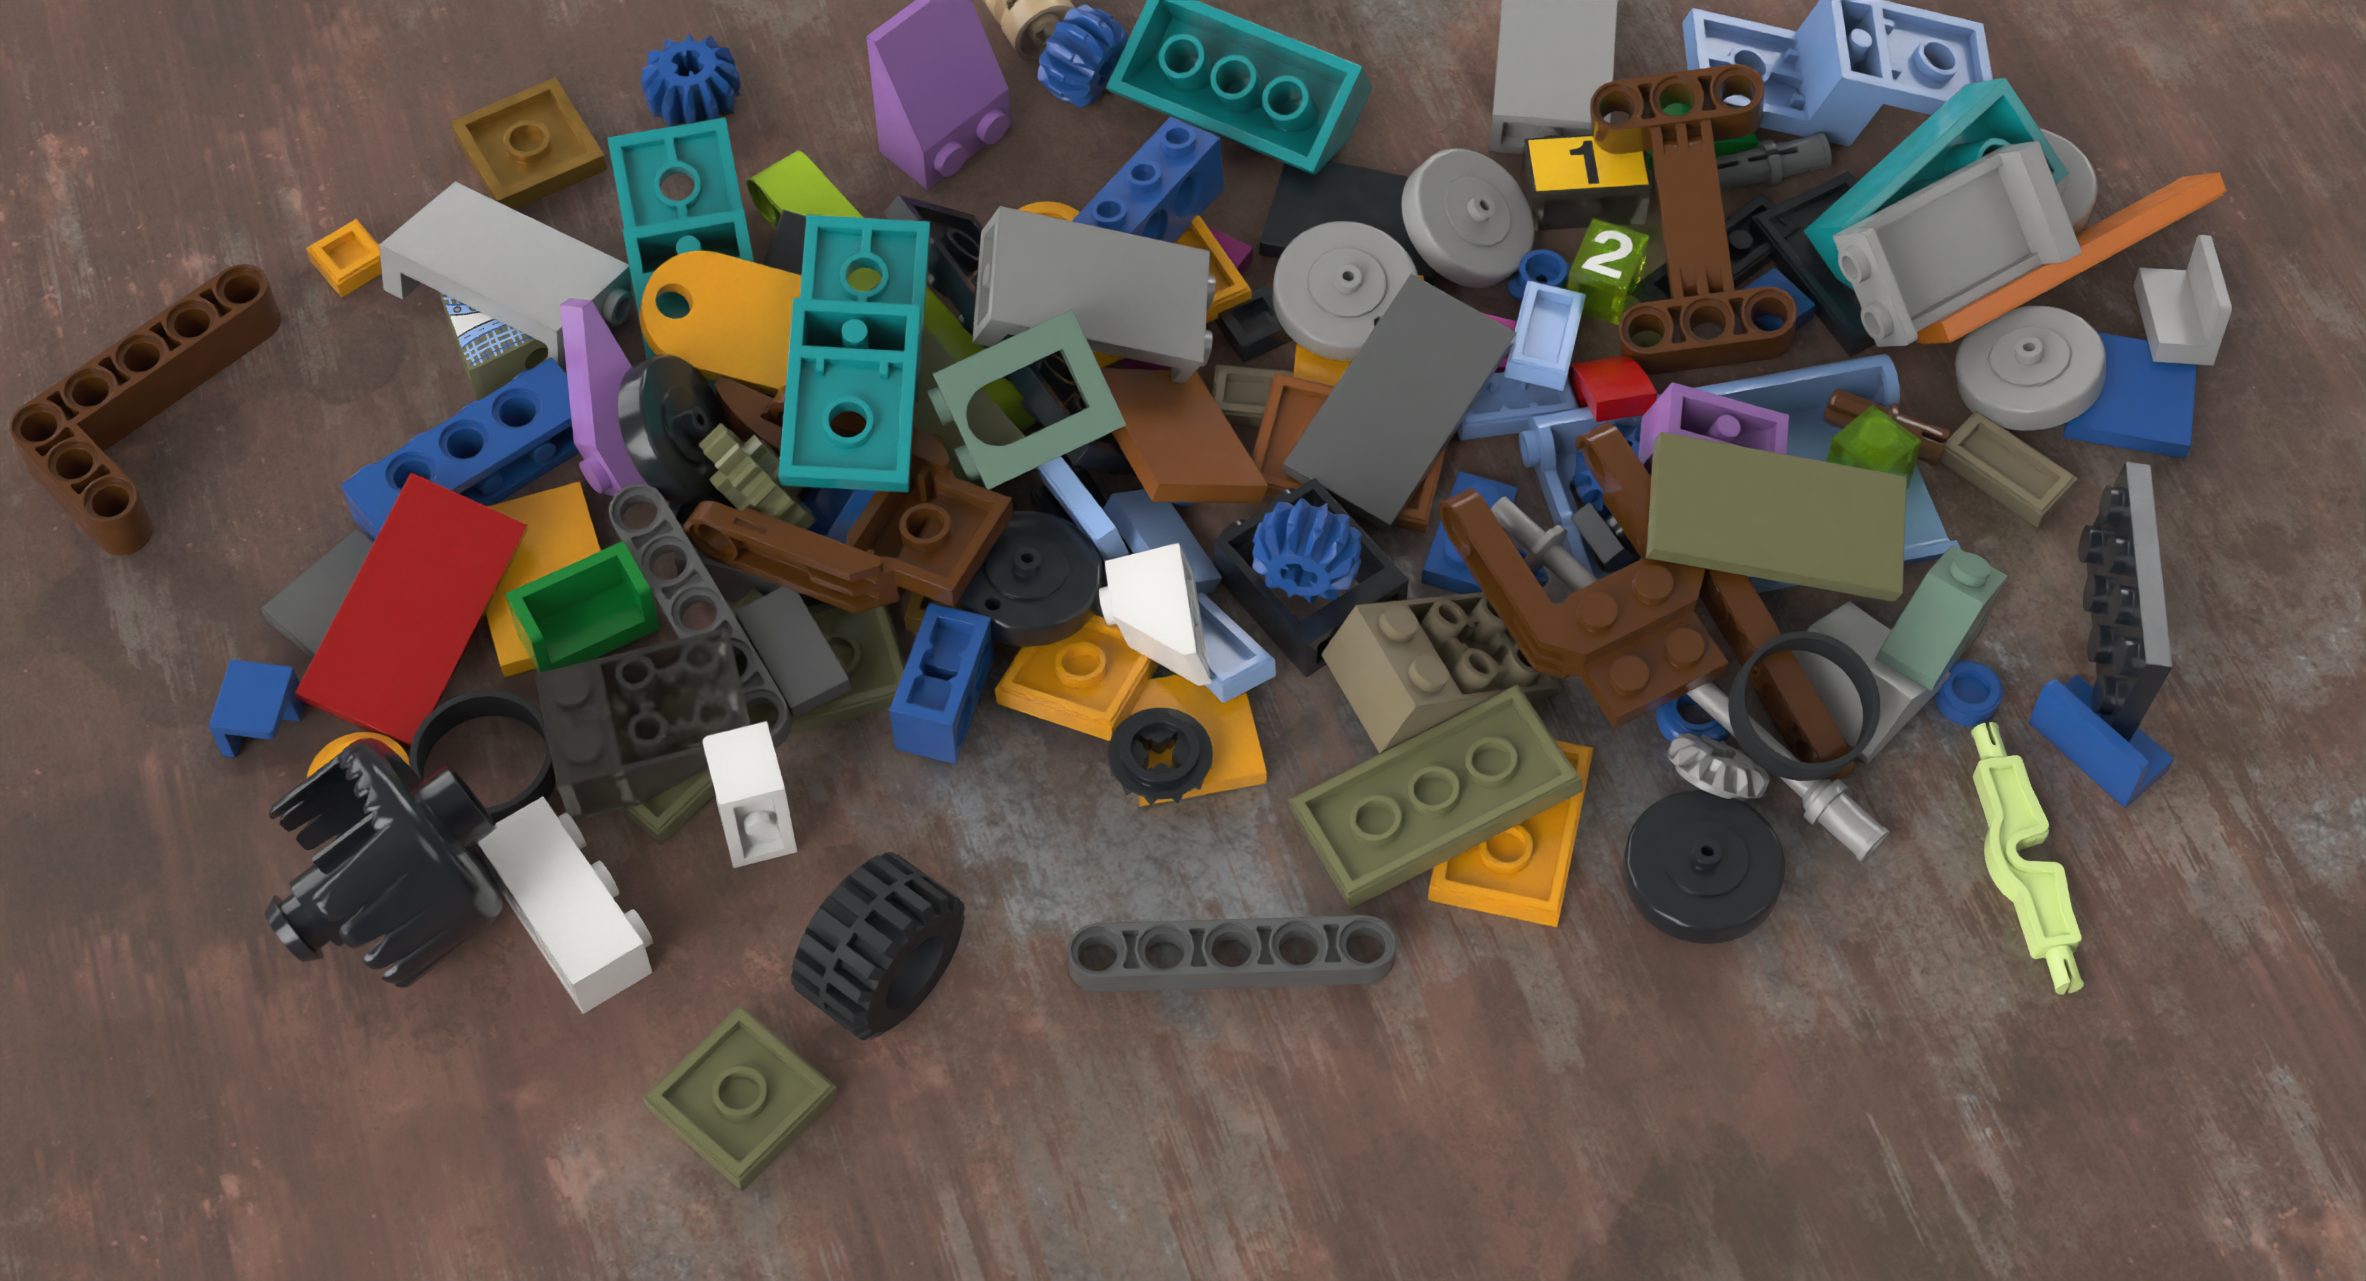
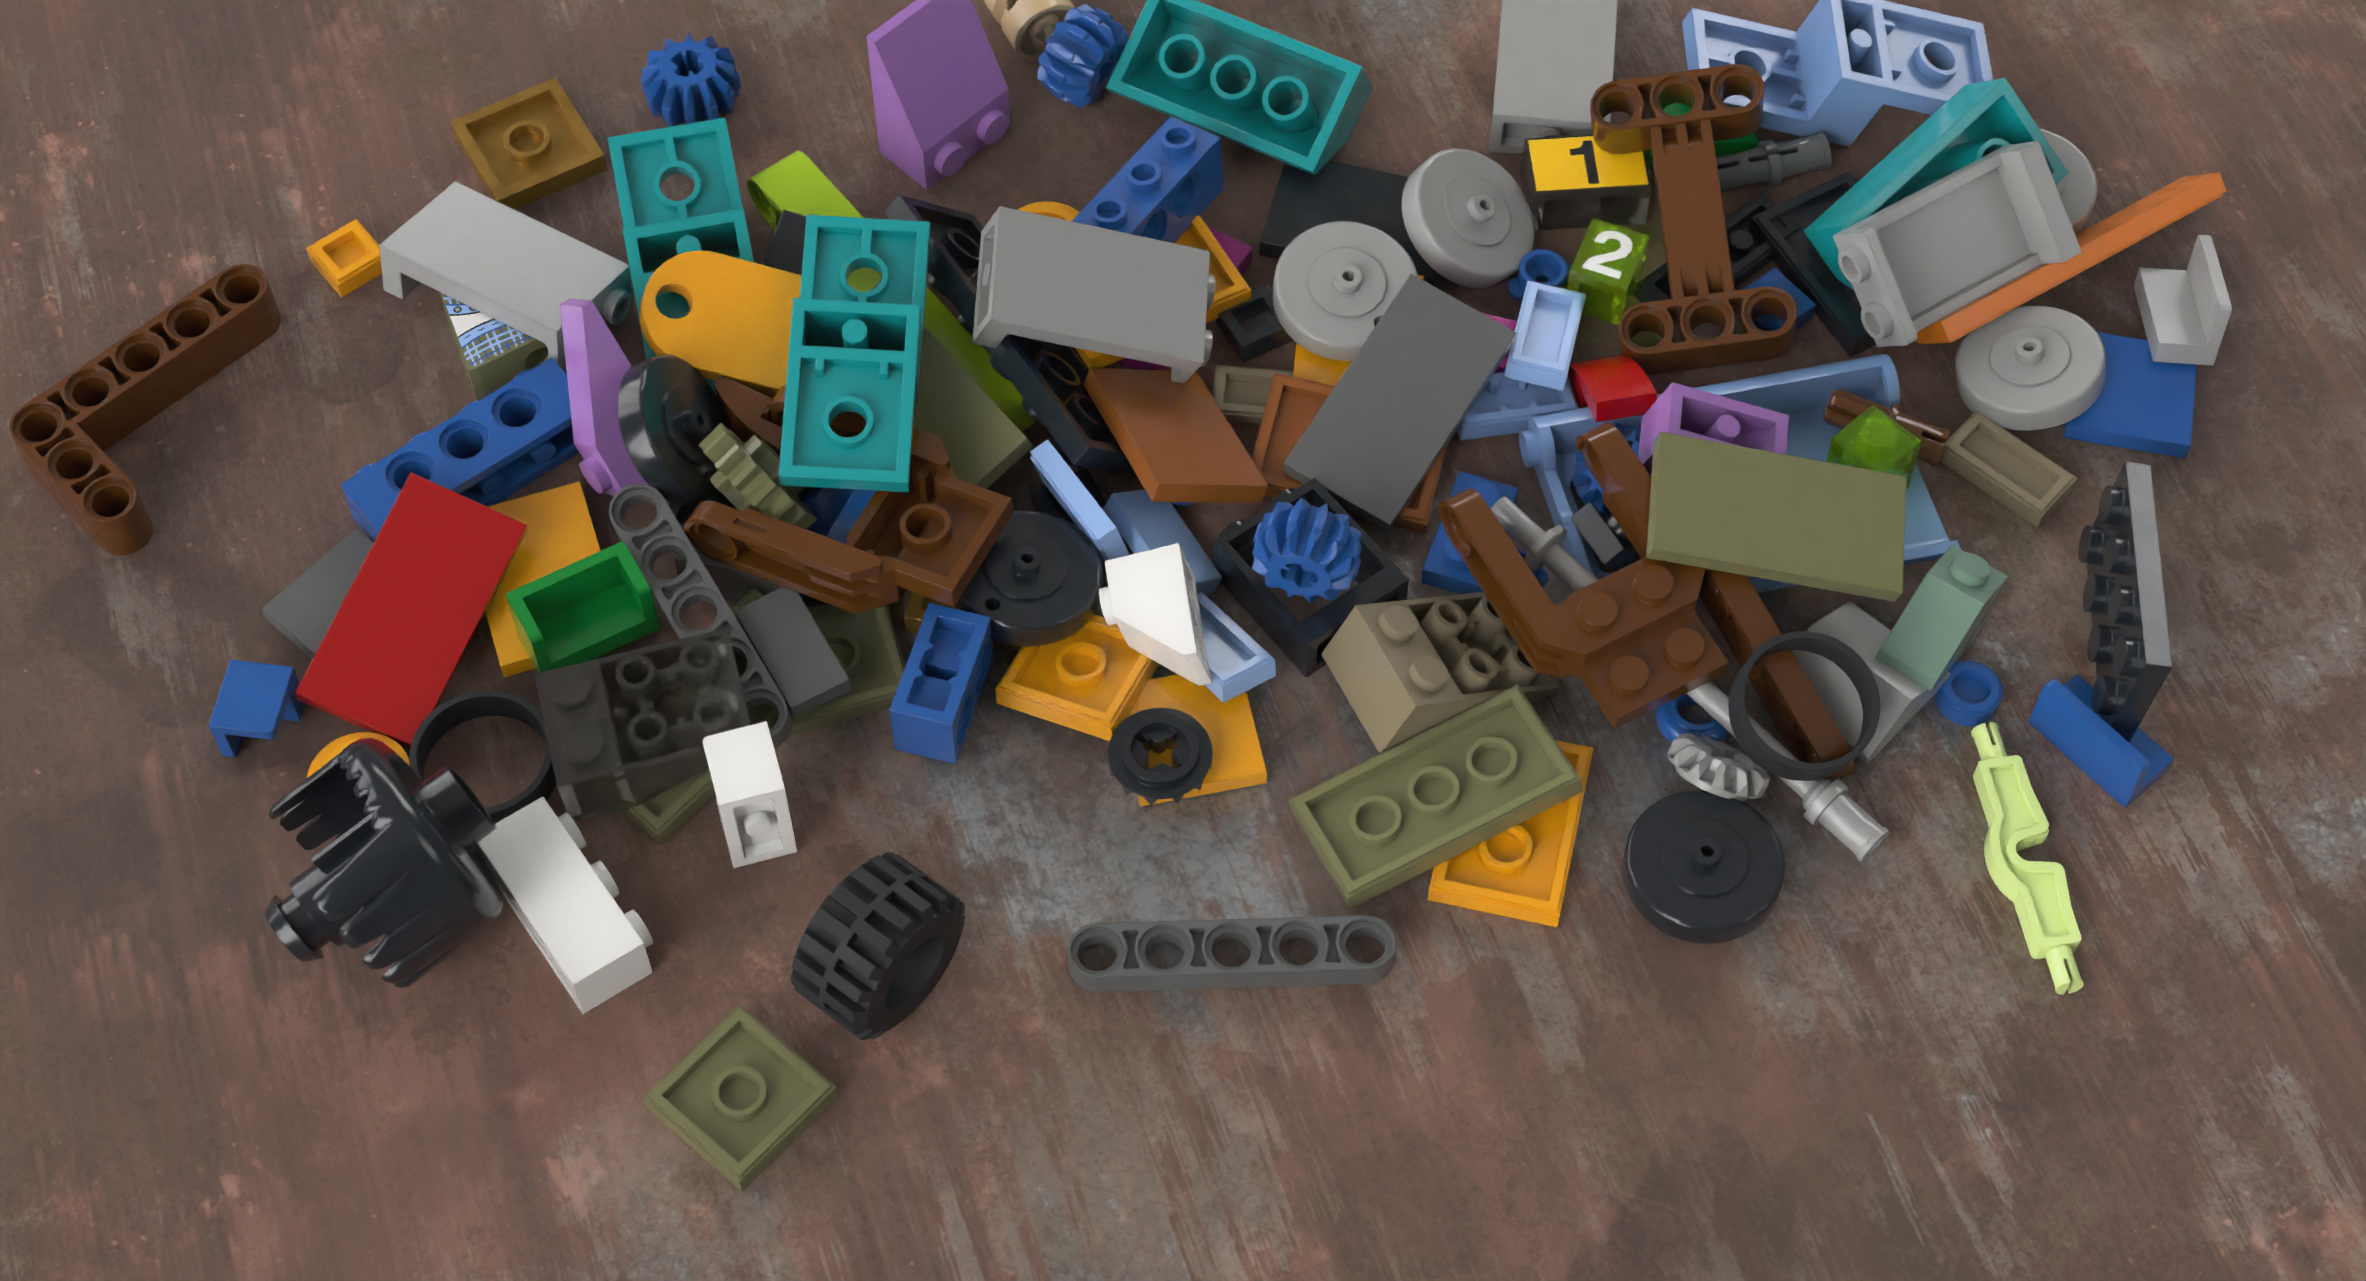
sand green panel [927,309,1126,490] -> none

